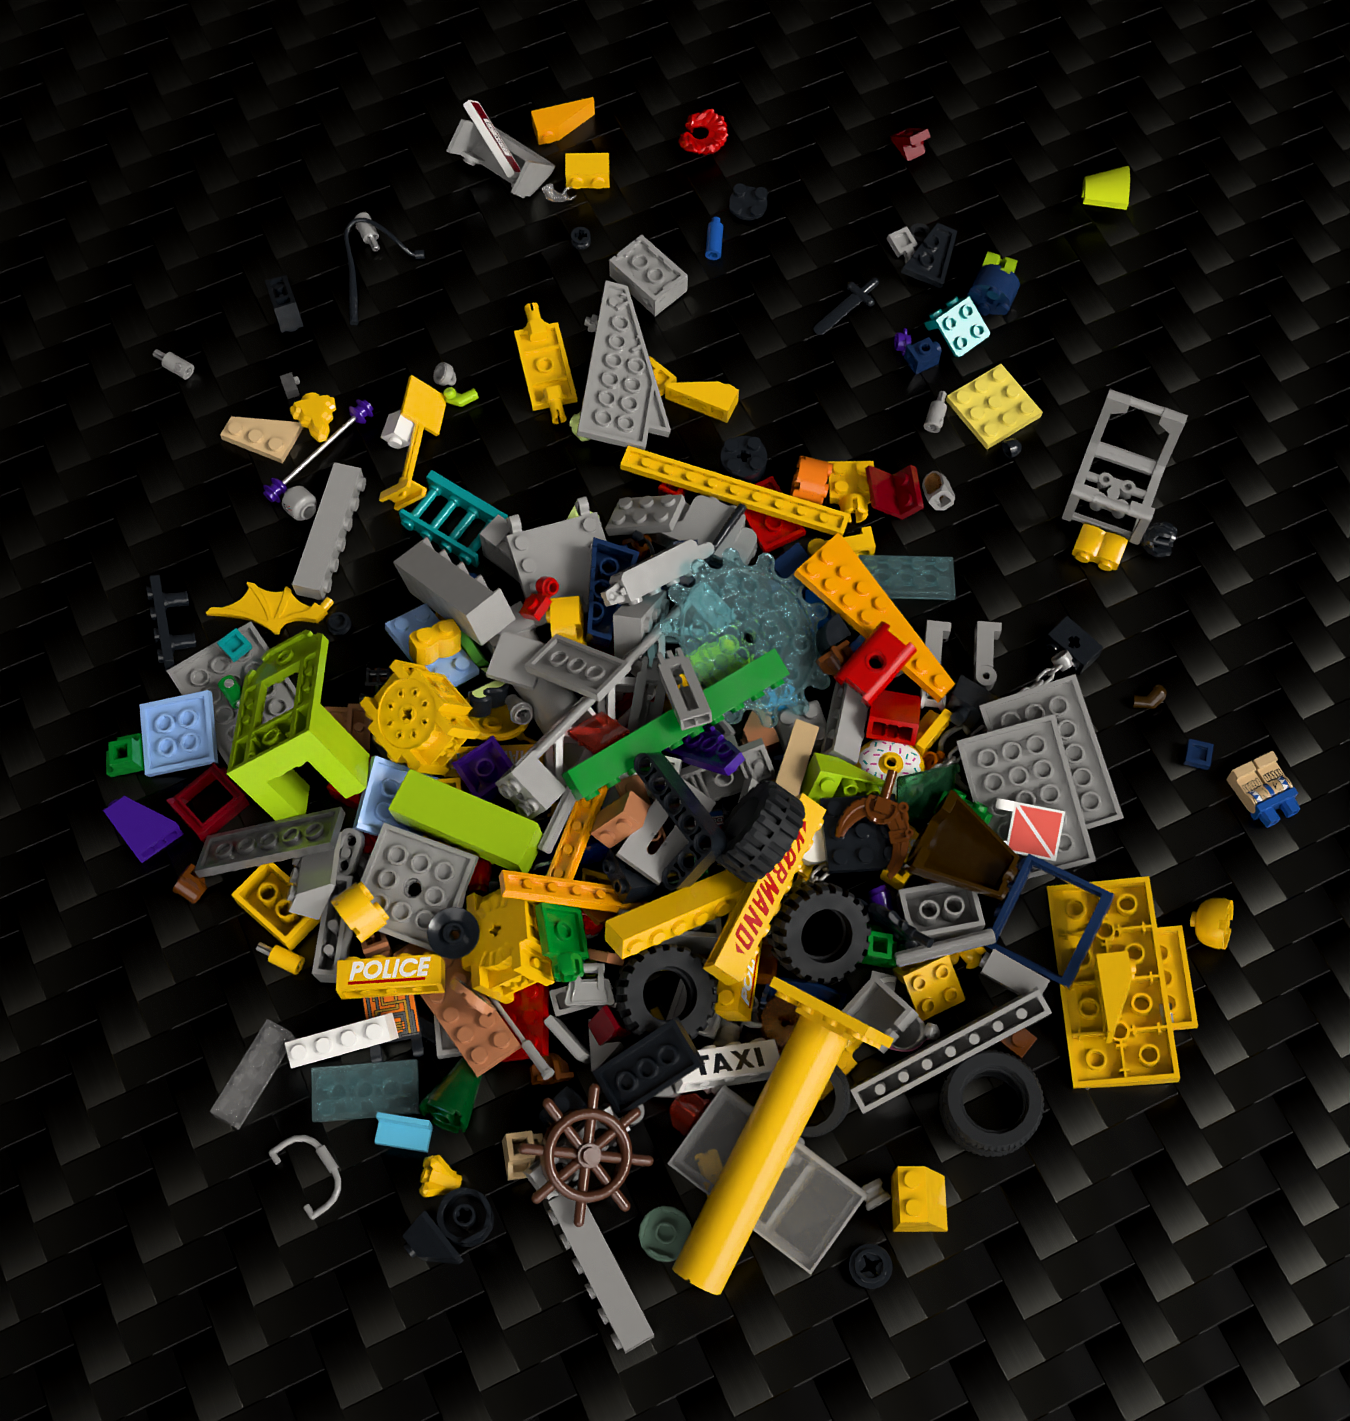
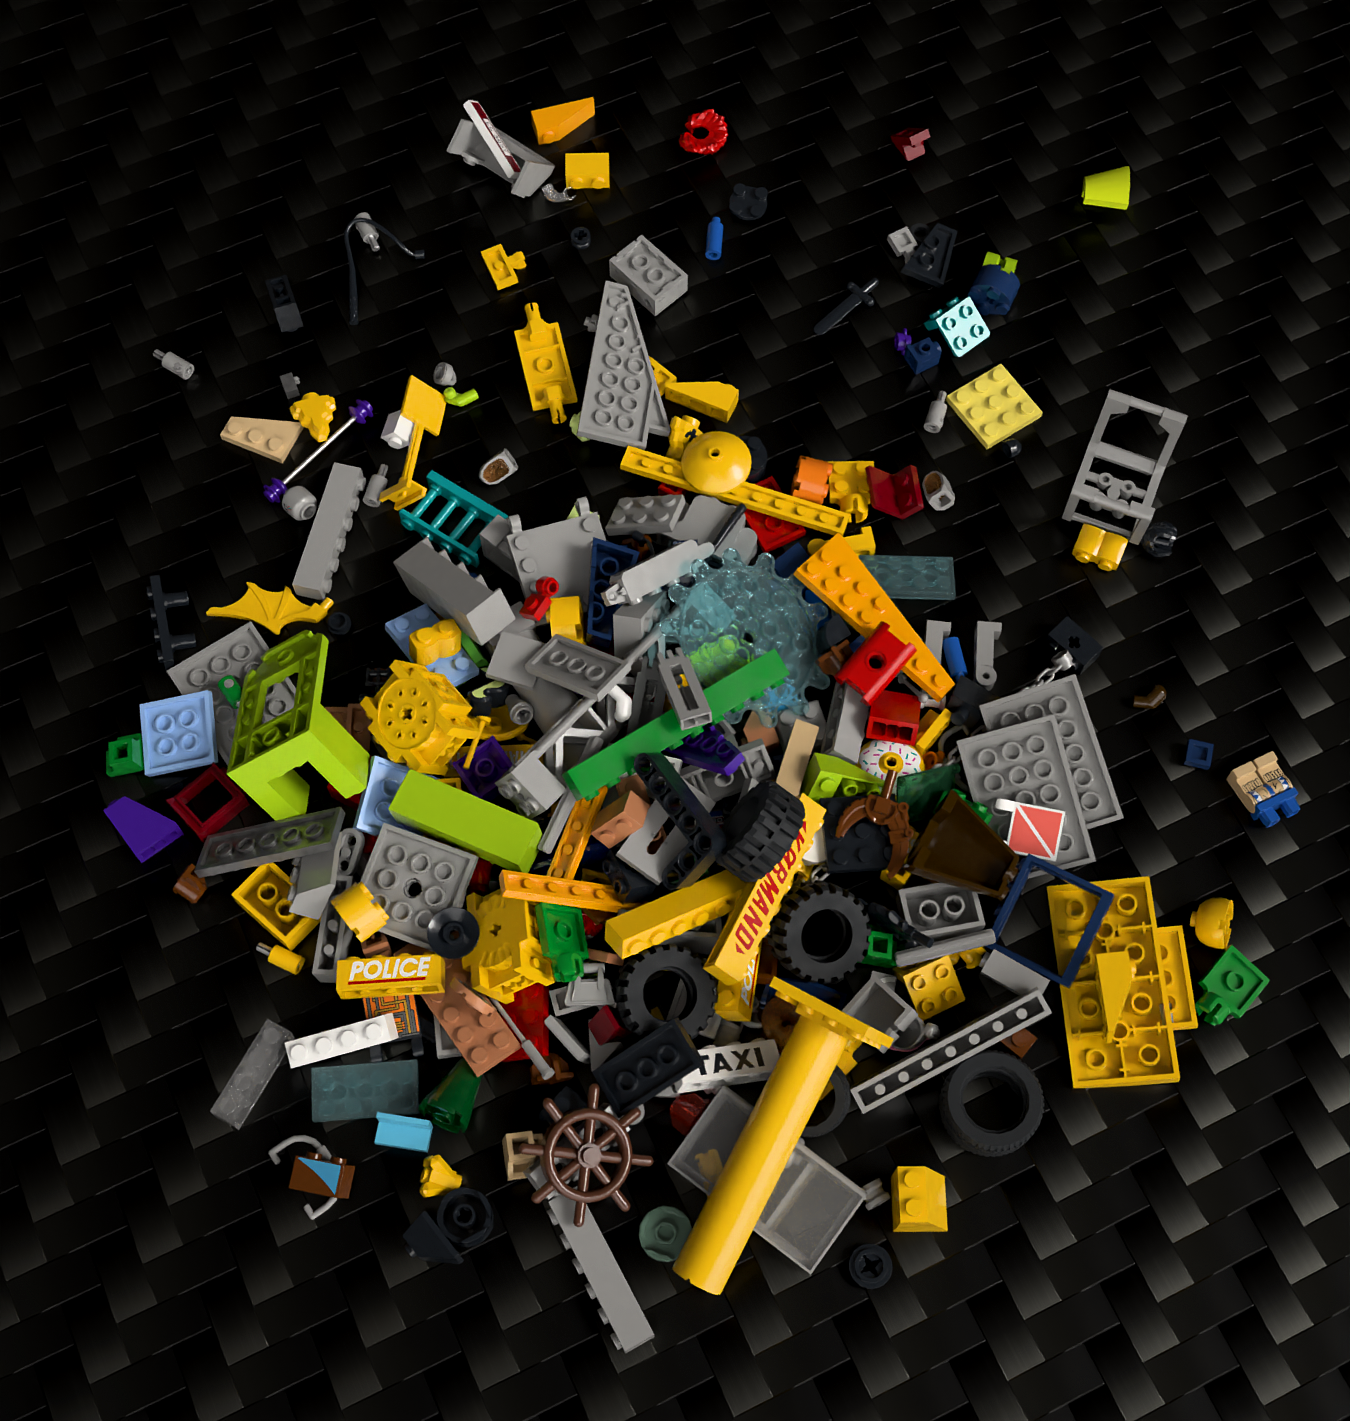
teal plate [217,628,253,662] -> none
clear red piece [567,711,629,754] -> none
dark purple cone [866,885,894,910] -> none
none -> reddish brown brick [289,1151,355,1199]
none -> light grey piece [363,464,388,507]
none -> yellow piece [463,716,491,770]
none -> rock [479,448,518,485]
none -> yellow plate [481,244,527,290]
none -> white arm [608,685,632,722]
none -> yellow rock [666,415,703,462]
none -> yellow dish [681,431,751,495]
none -> light grey hinge [898,674,928,703]
none -> blue cylinder [942,637,968,683]
none -> green plate [1195,945,1270,1026]

